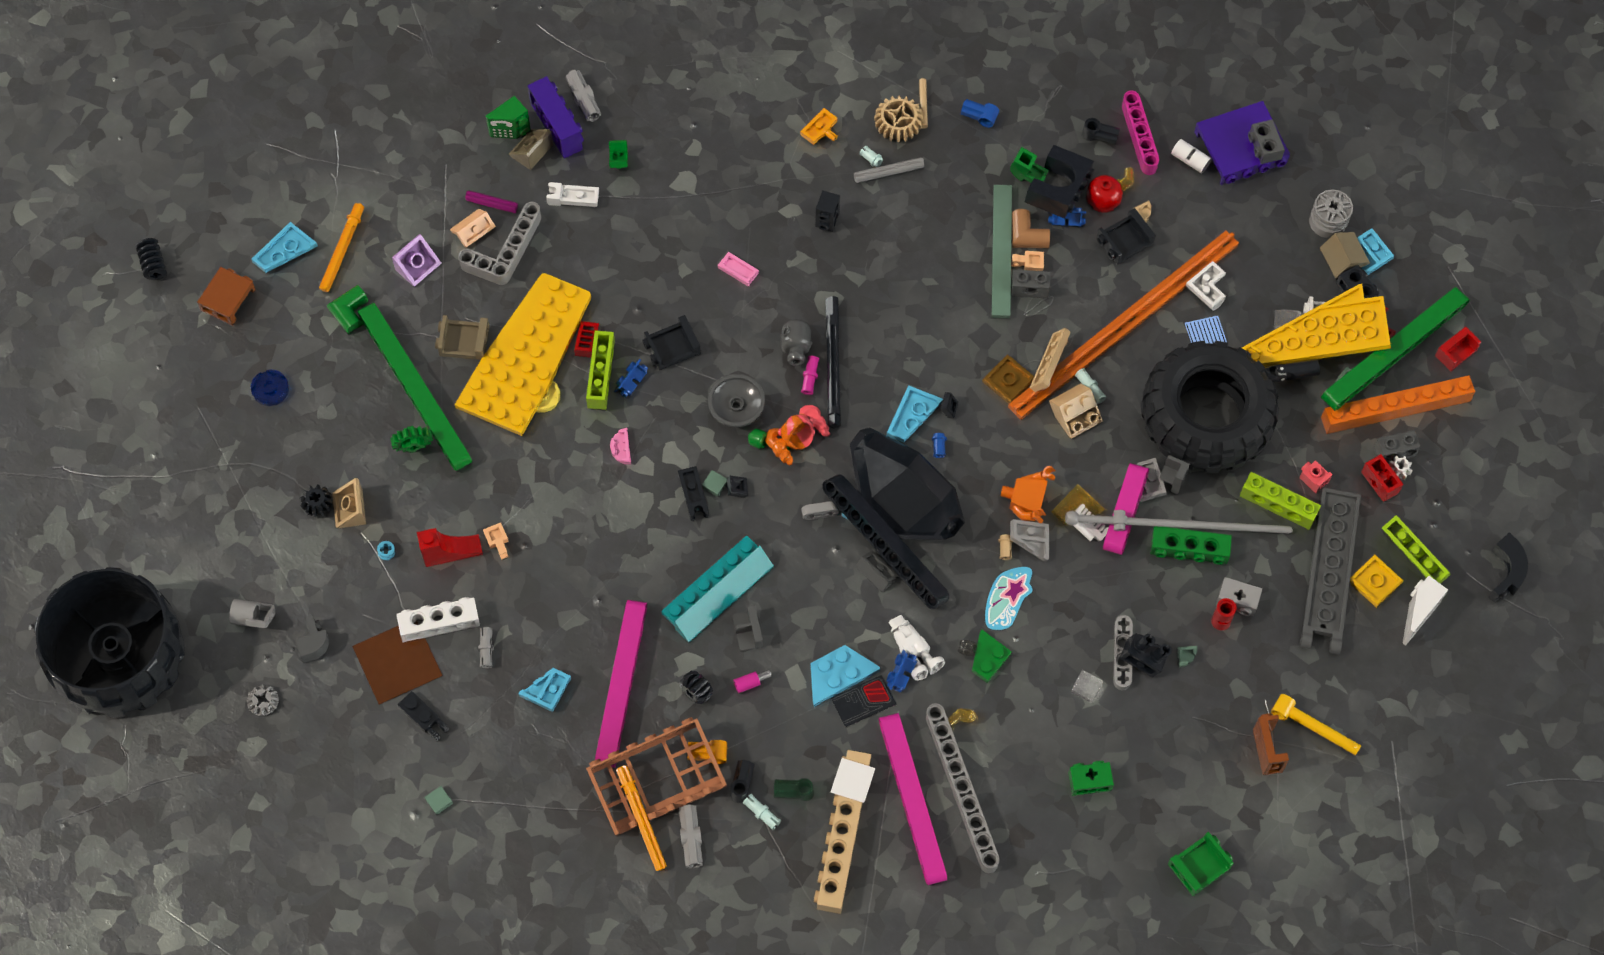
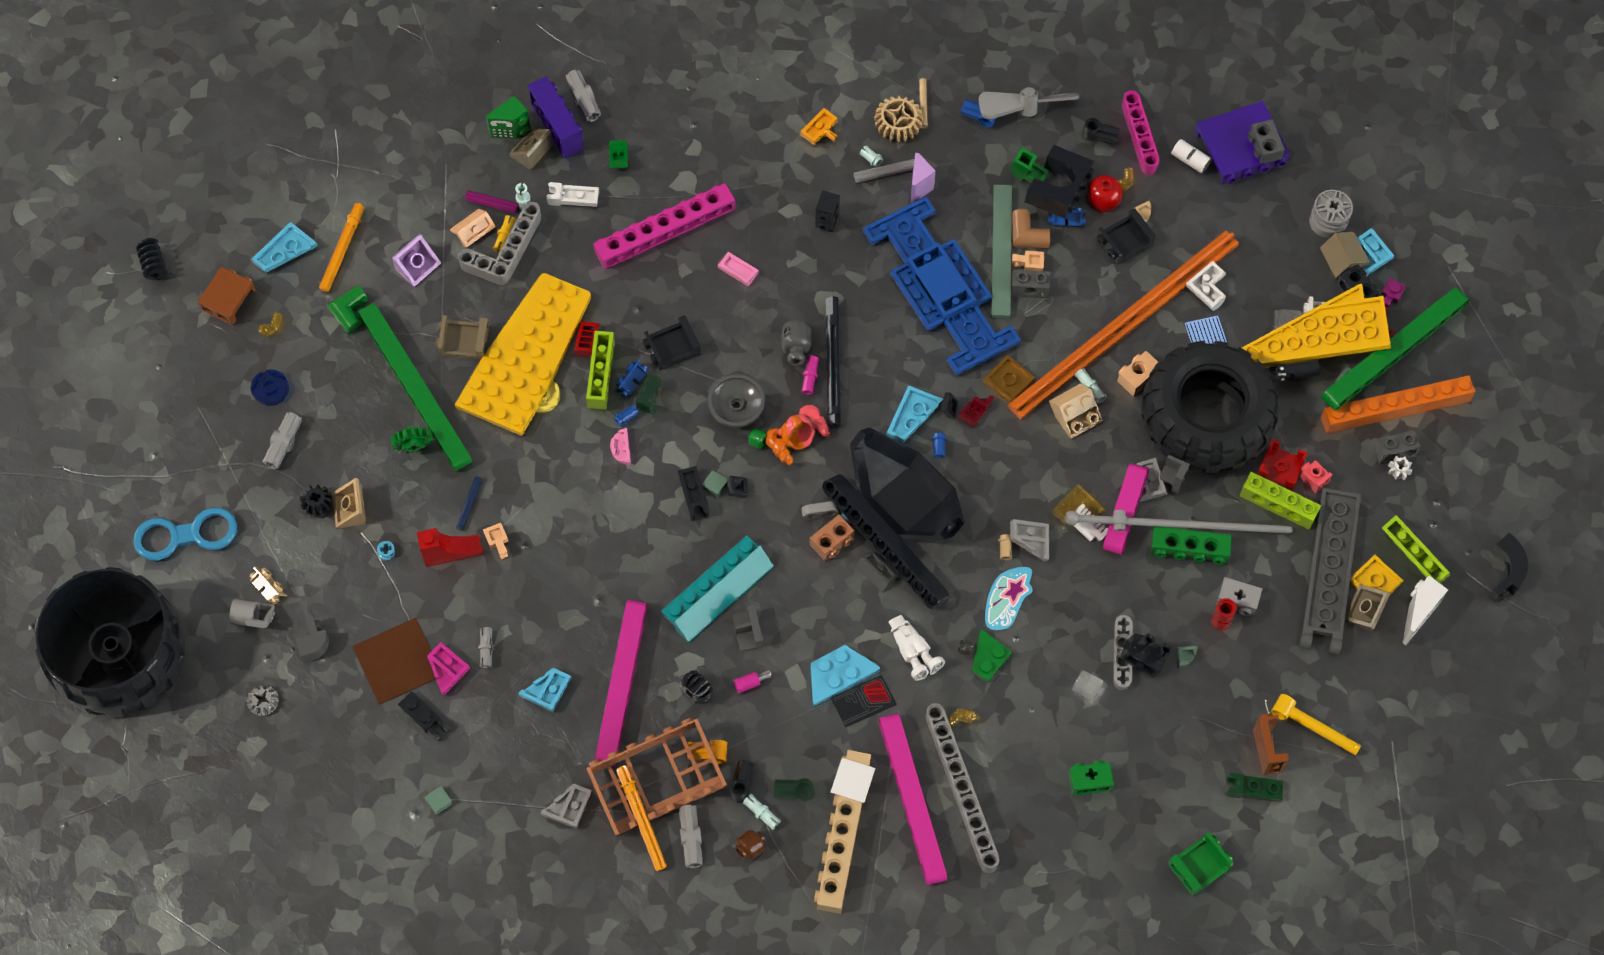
white brick [397,597,480,642] -> none
blue hinge [886,649,917,693] -> none
orange torso [1000,466,1056,523] -> none
tan plate [1030,328,1071,392] -> none
red brick [1361,454,1404,502] -> none
red panel [1435,326,1481,371] -> none
none -> dark azure bar [133,507,237,561]
none -> tan hinge [249,567,288,604]
none -> clear yellow arm [259,312,282,336]
none -> light grey piece [262,412,302,470]
none -> dark pink wing [427,642,470,696]
none -> dark blue bar [456,476,482,531]
none -> yellow pin [493,215,516,253]
none -> light aqua pin [515,183,530,211]
none -> light grey wing [540,783,592,829]
none -> dark pink brick [593,183,735,270]
none -> blue pin [613,404,639,426]
none -> clear green leg [636,375,662,415]
none -> reddish brown head [735,830,766,860]
none -> nougat brick [810,515,854,561]
none -> blue piece [862,197,1021,376]
none -> lavender slope [910,153,936,203]
none -> dark red slope [958,396,994,428]
none -> light grey piece [979,87,1079,119]
none -> light nougat brick [1117,351,1158,397]
none -> dark green plate [1225,773,1283,802]
none -> red panel [1257,438,1308,491]
none -> dark tan slope [1345,584,1390,632]
none -> magenta plate [1381,278,1406,308]

